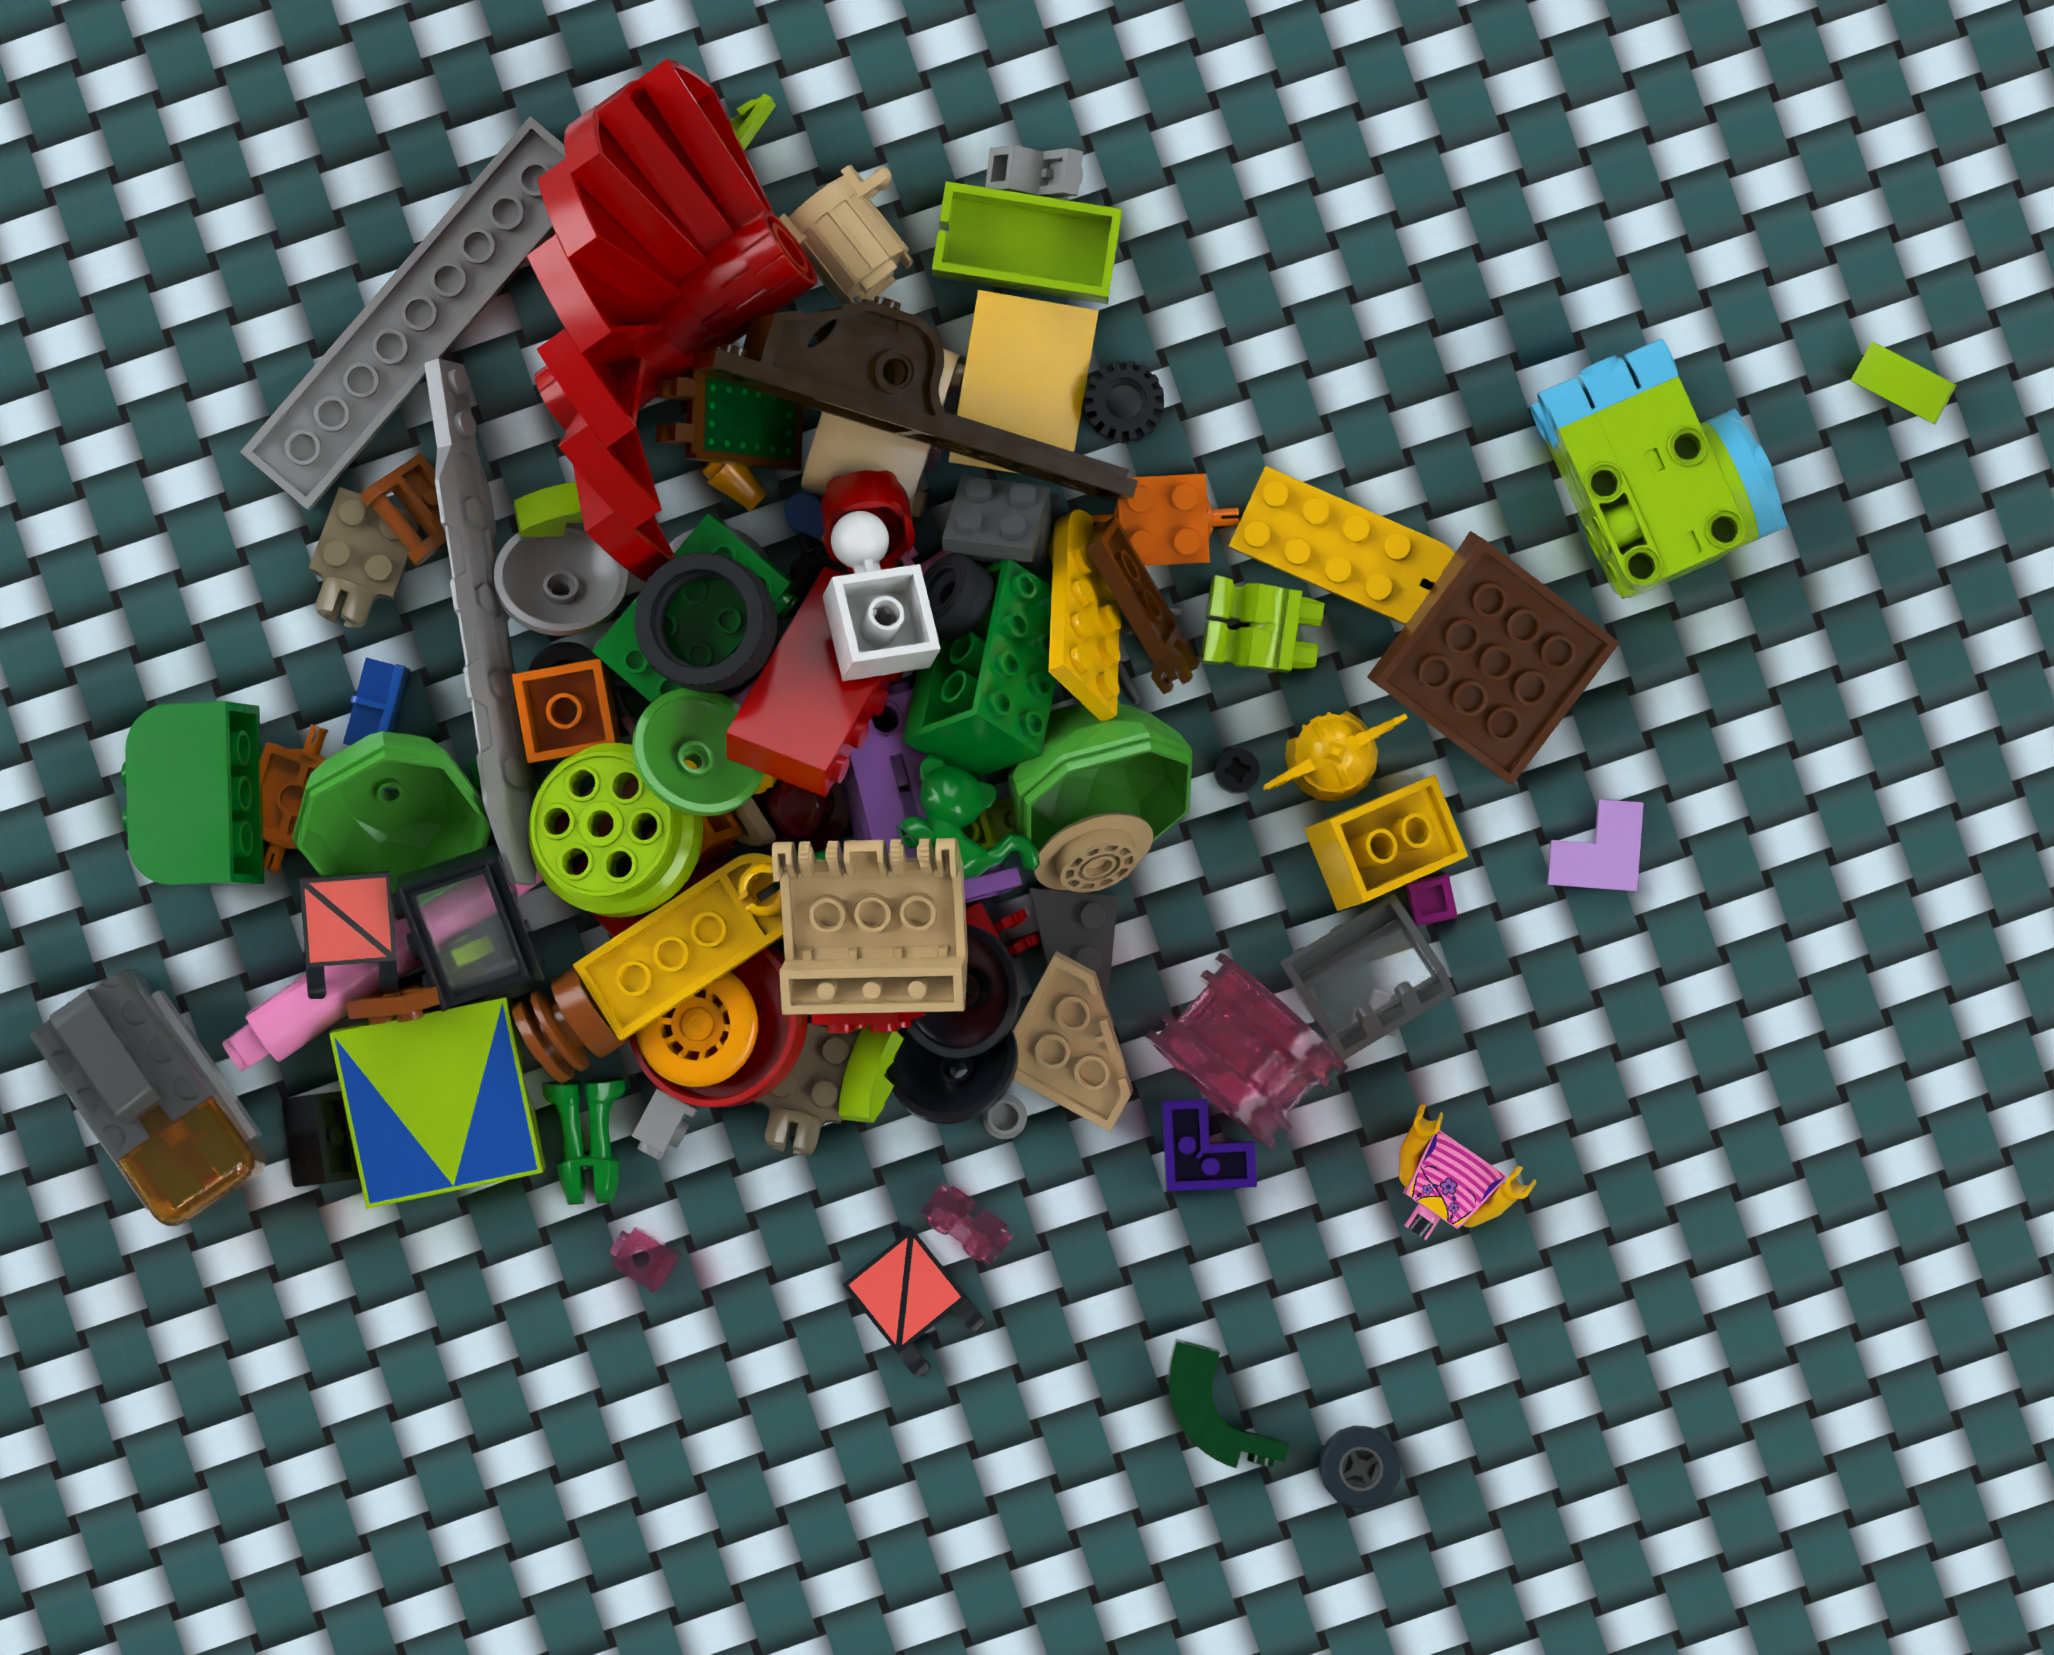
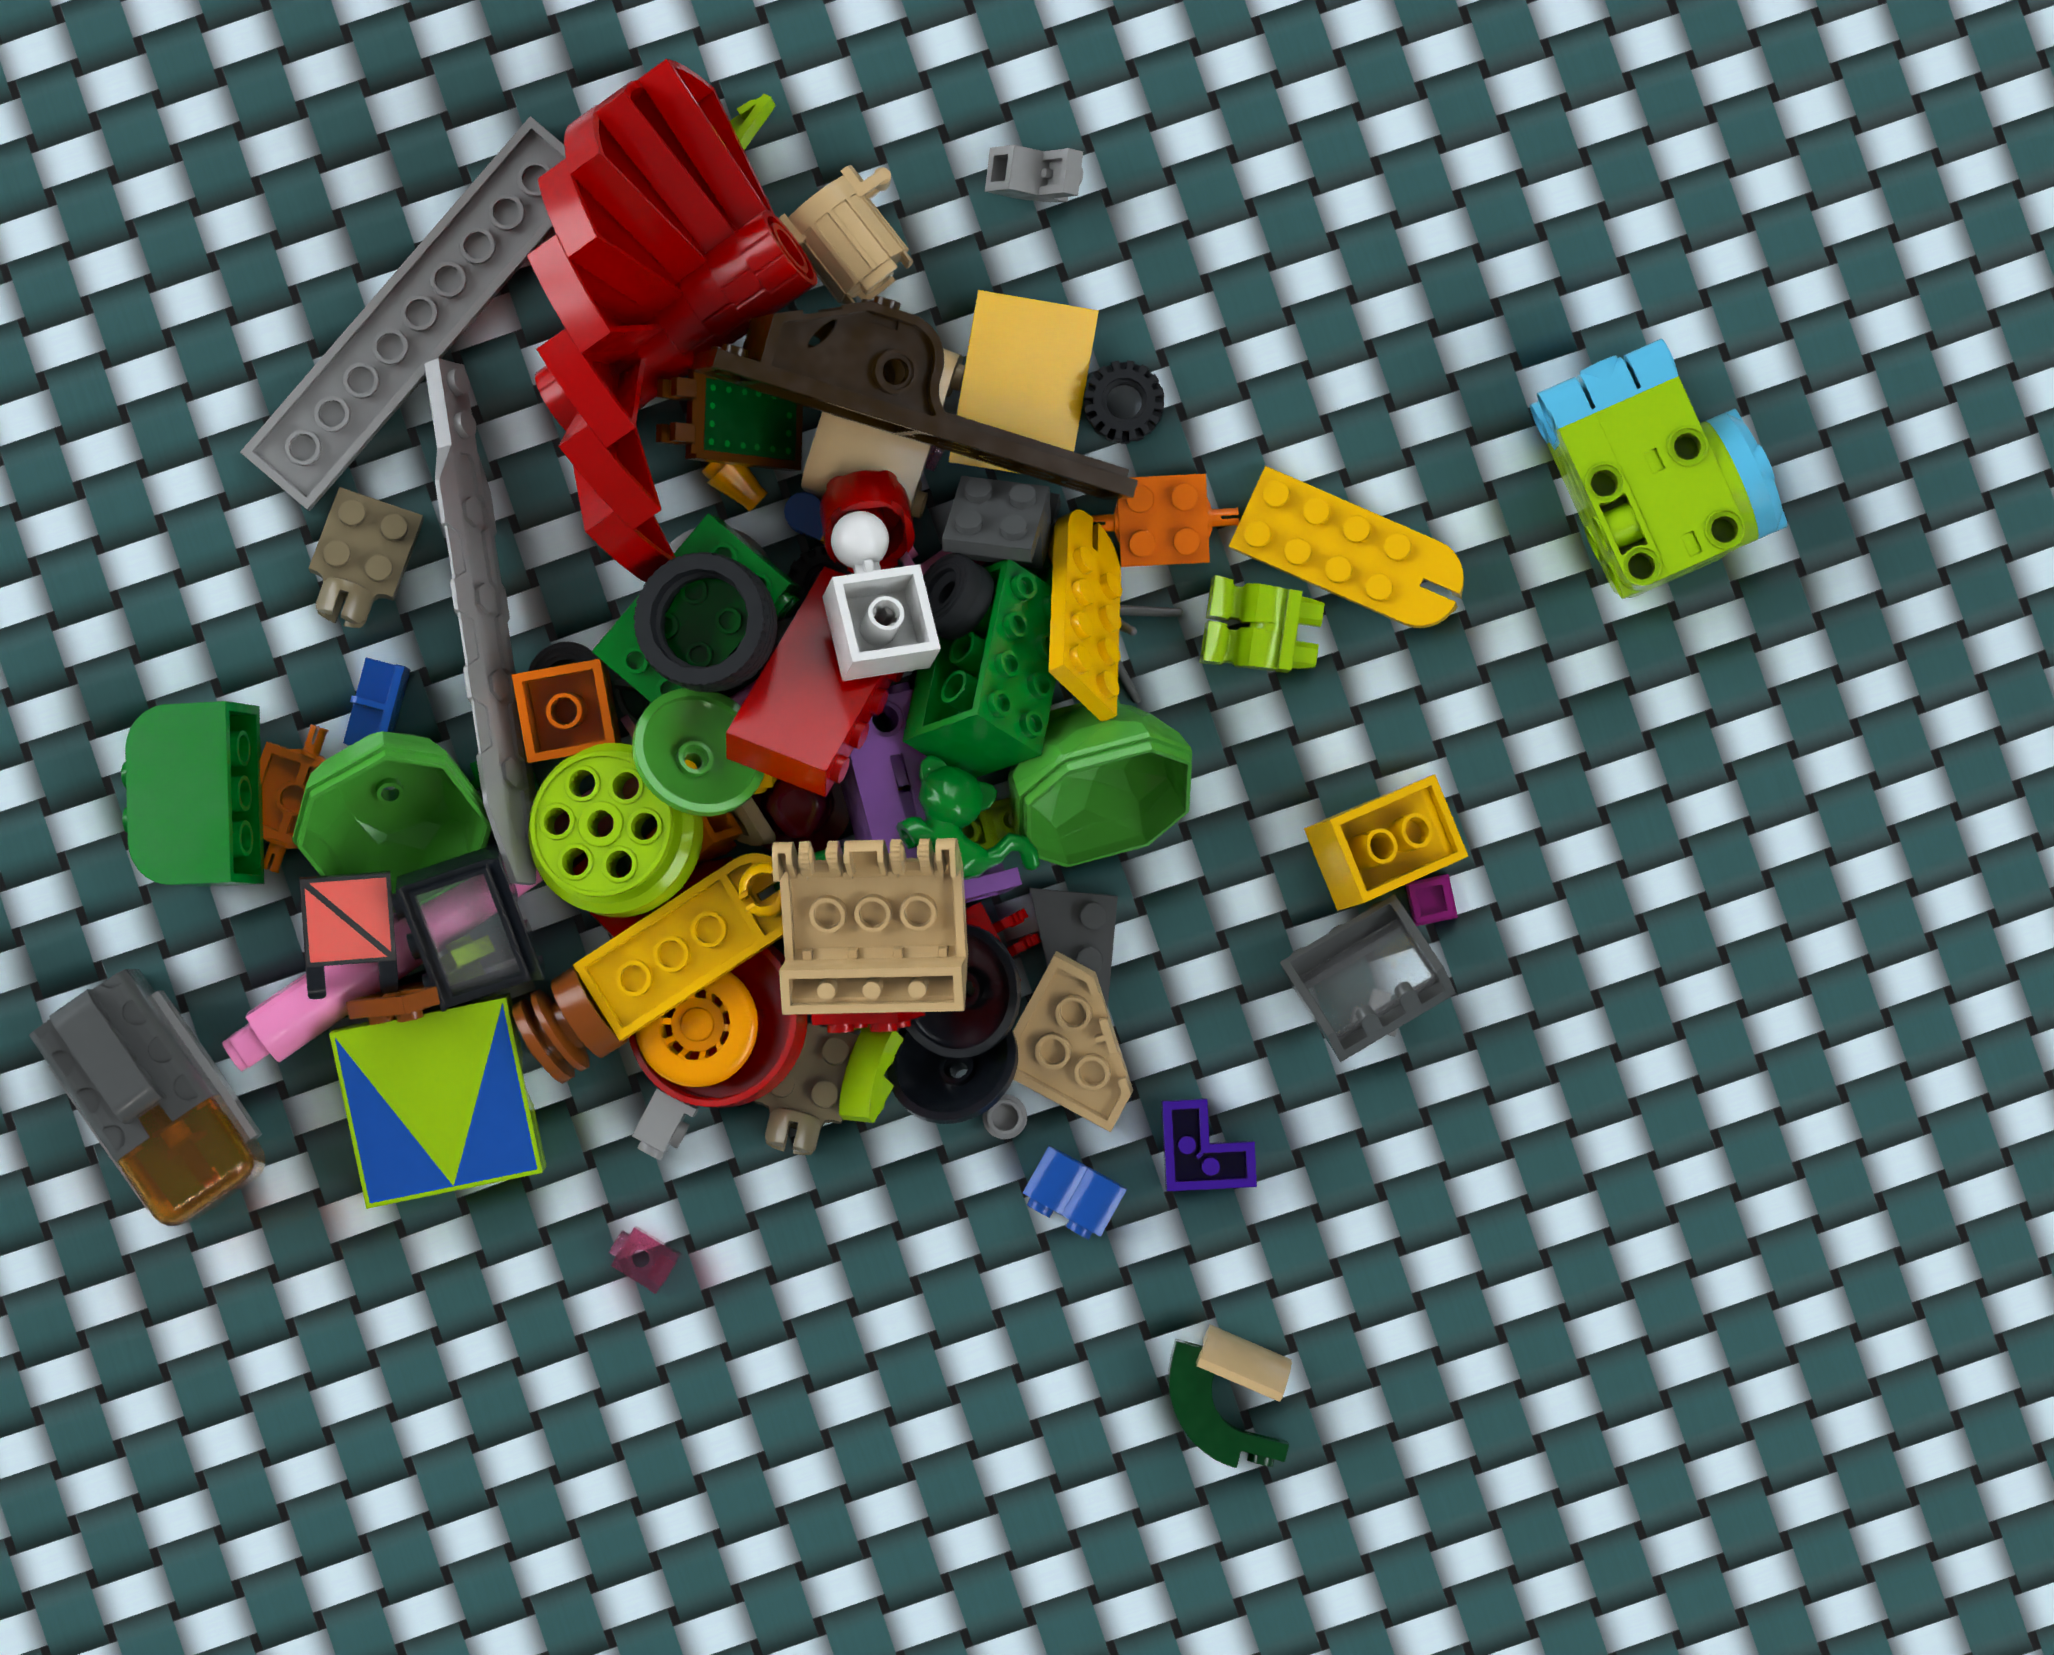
black panel [282,1091,360,1187] -> none
dark orange plate [359,453,447,566] -> none
light grey dish [494,523,628,636] -> none
lime slope [513,482,583,537] -> none
green piece [542,1077,626,1205] -> none
coral flag [842,1228,986,1377] -> none
clear pink hinge [920,1182,1014,1265] -> none
lime piece [932,181,1122,304] -> none
tan wheel [1034,812,1153,893] -> none
reddish brown tile [1085,516,1200,695] -> none
clear pink wheel [1145,953,1348,1152] -> none
black wheel [1214,748,1260,794] -> none
yellow helmet [1262,711,1408,802] -> none
black wheel [1319,1425,1401,1509] -> none
reddish brown piece [1367,531,1620,786] -> none
torso [1399,1104,1536,1240] -> none
lavender tile [1547,799,1644,892] -> none
lime slope [1850,341,1957,425] -> none
none -> blue brick [1023,1145,1127,1240]
none -> tan slope [1196,1324,1292,1402]

